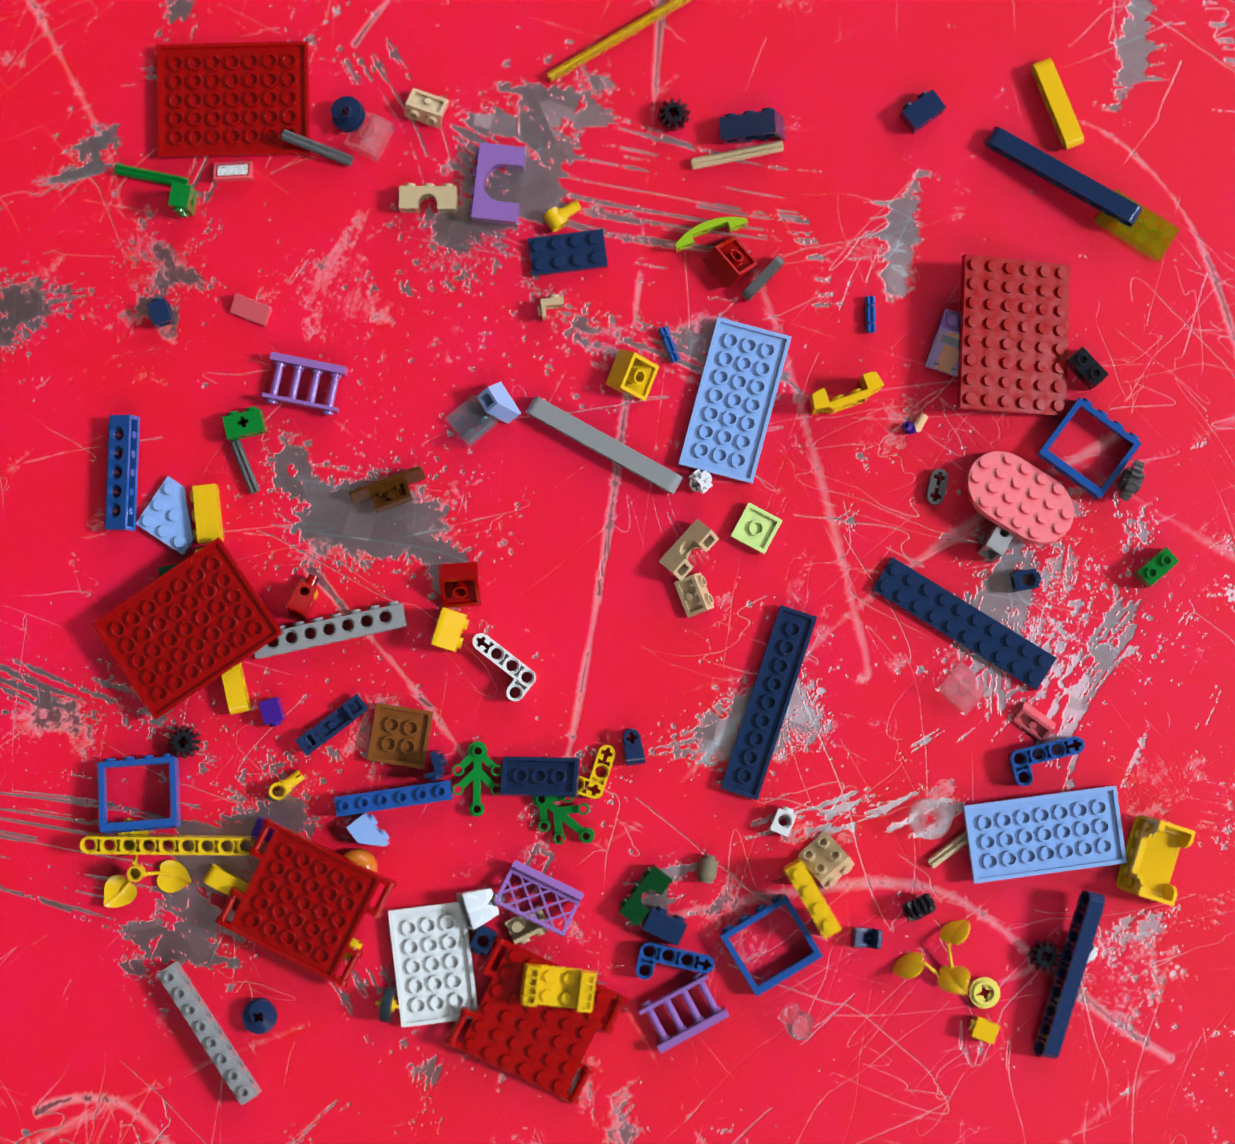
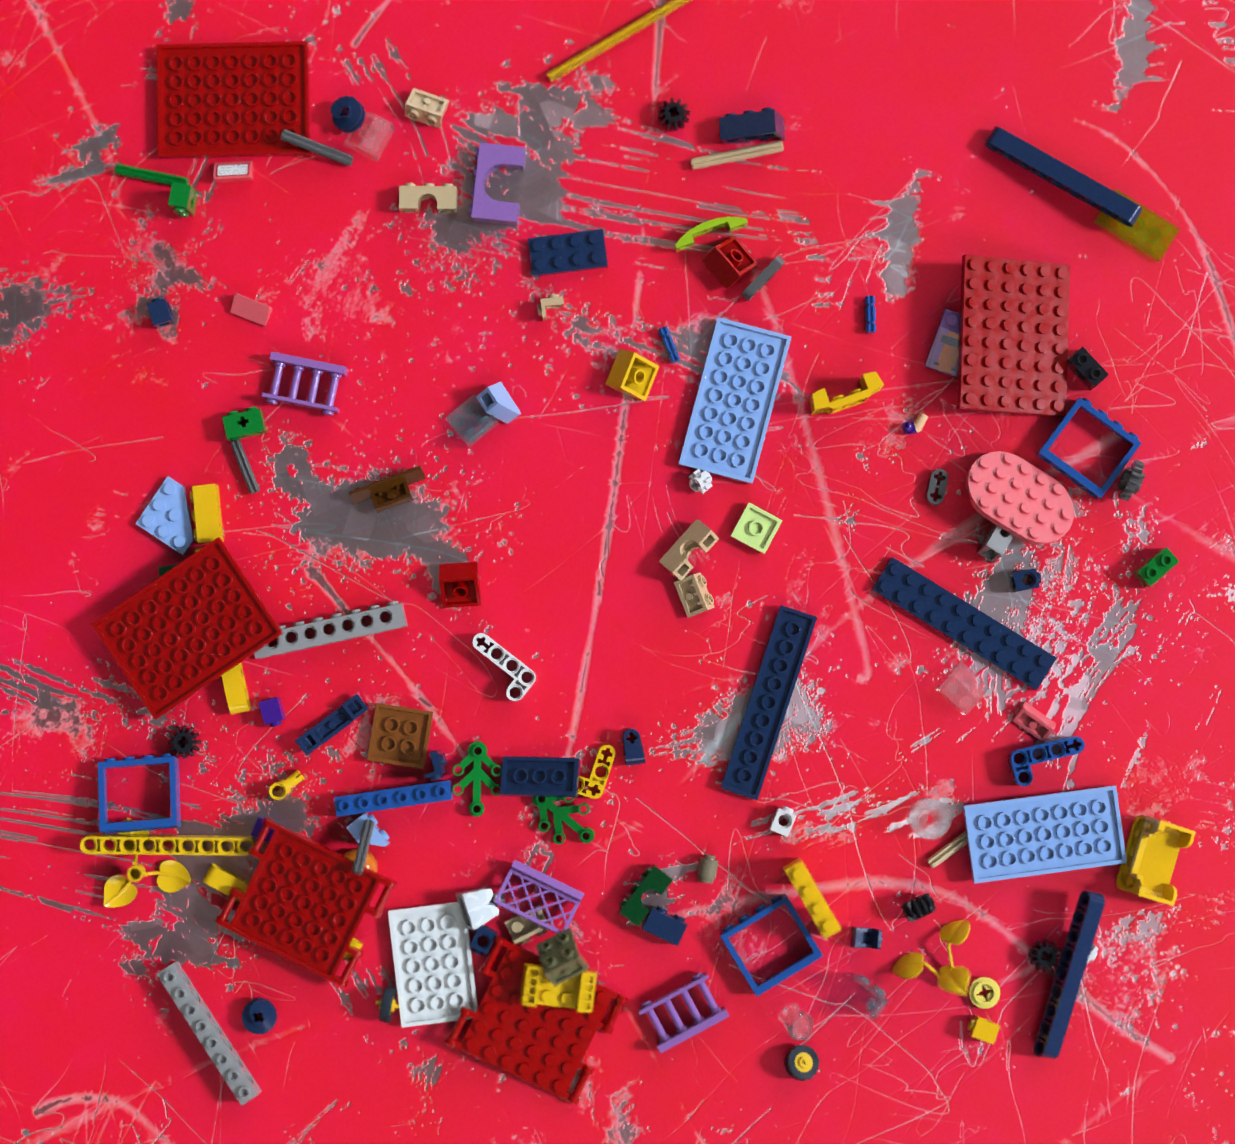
blue brick [104,415,140,531] -> none
red torso [286,574,319,621] -> none
yellow slope [431,607,469,652] -> none
light grey beam [526,396,683,495] -> none
yellow pin [542,200,581,232] -> none
blue beam [636,941,715,980] -> none
tan bracket [798,832,855,890] -> none
dark blue brick [900,89,946,134] -> none
yellow beam [1031,58,1084,150] -> none
none -> dark grey axle [352,819,375,875]
none -> olive bracket [536,928,589,986]
none -> black wheel [784,1045,819,1081]
none -> clear light blue bracket [851,973,889,1019]

